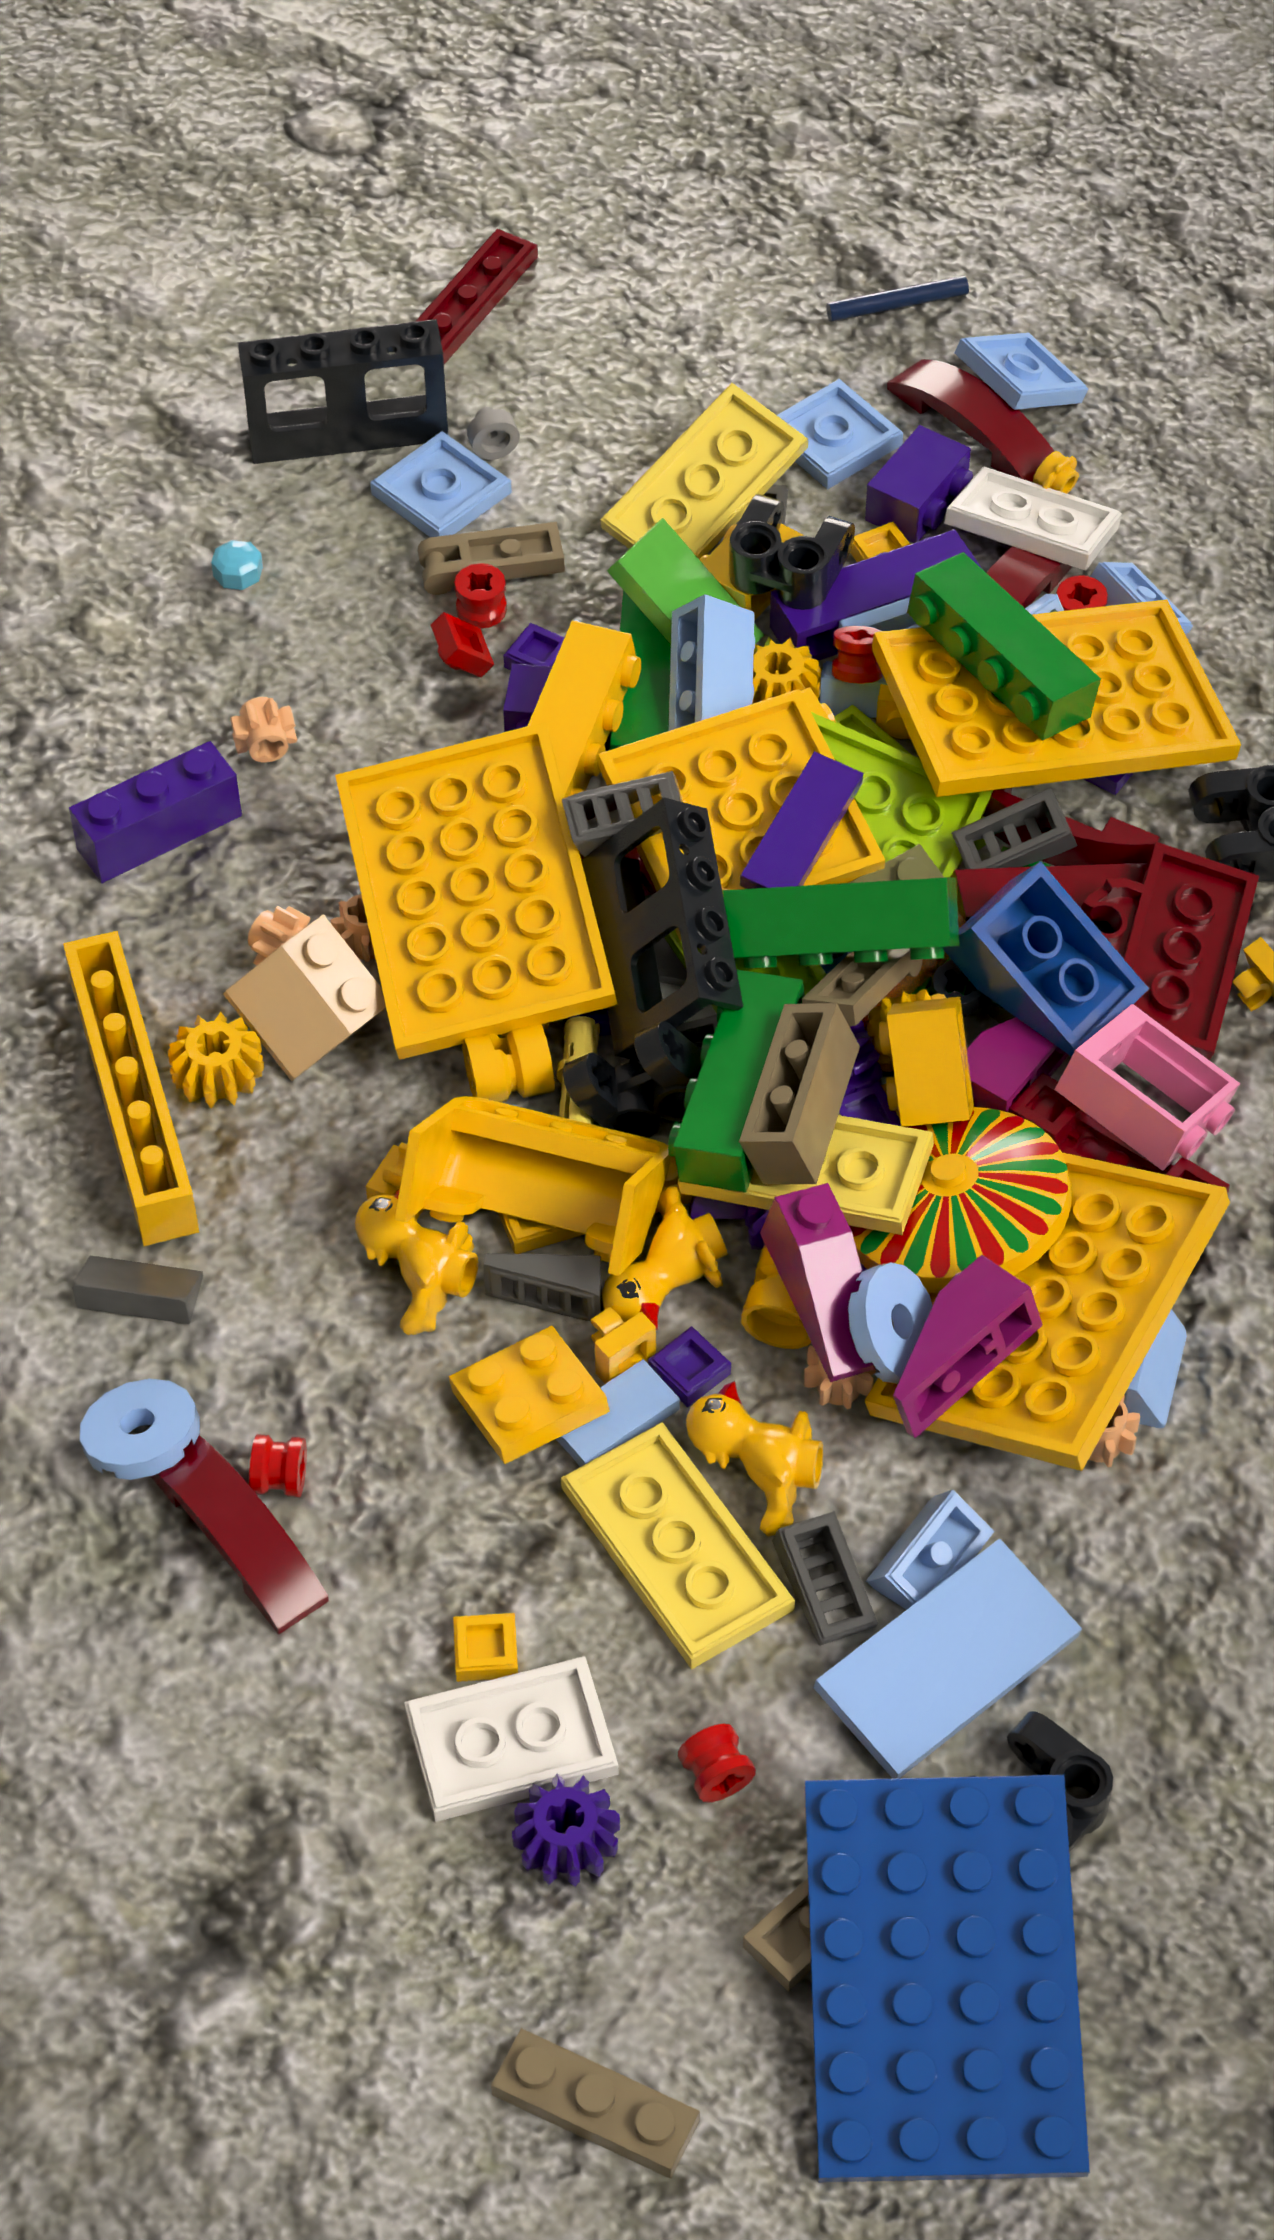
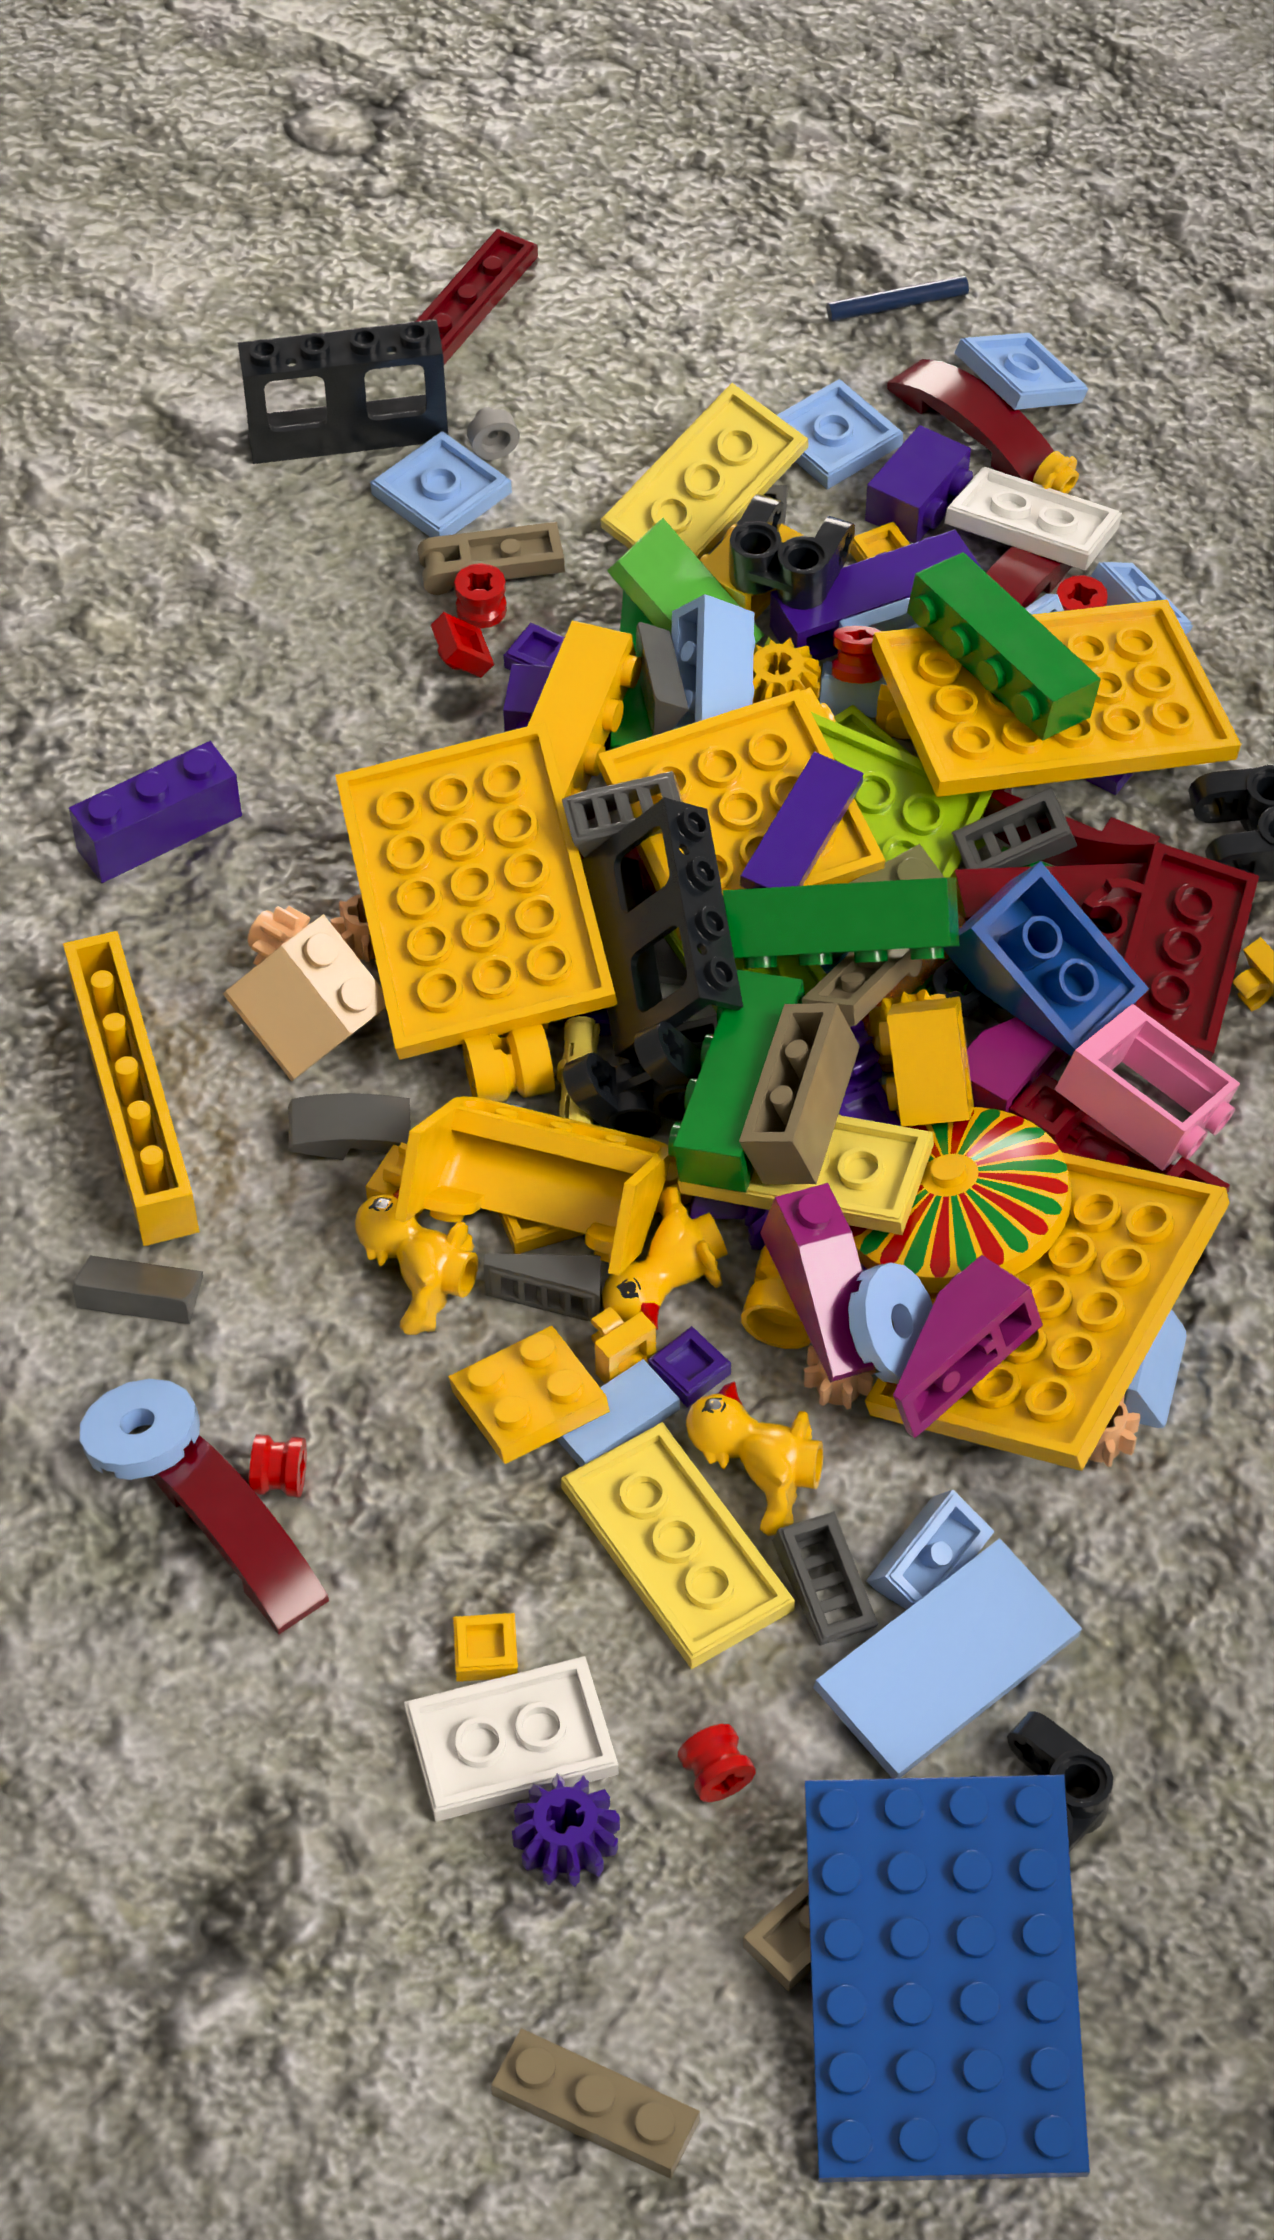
yellow gear [168,1011,264,1109] -> none
medium azure tile [211,540,263,590] -> none
light nougat gear [230,697,297,763] -> none
none -> dark grey slope [288,1093,411,1160]
none -> dark grey slope [636,622,689,736]

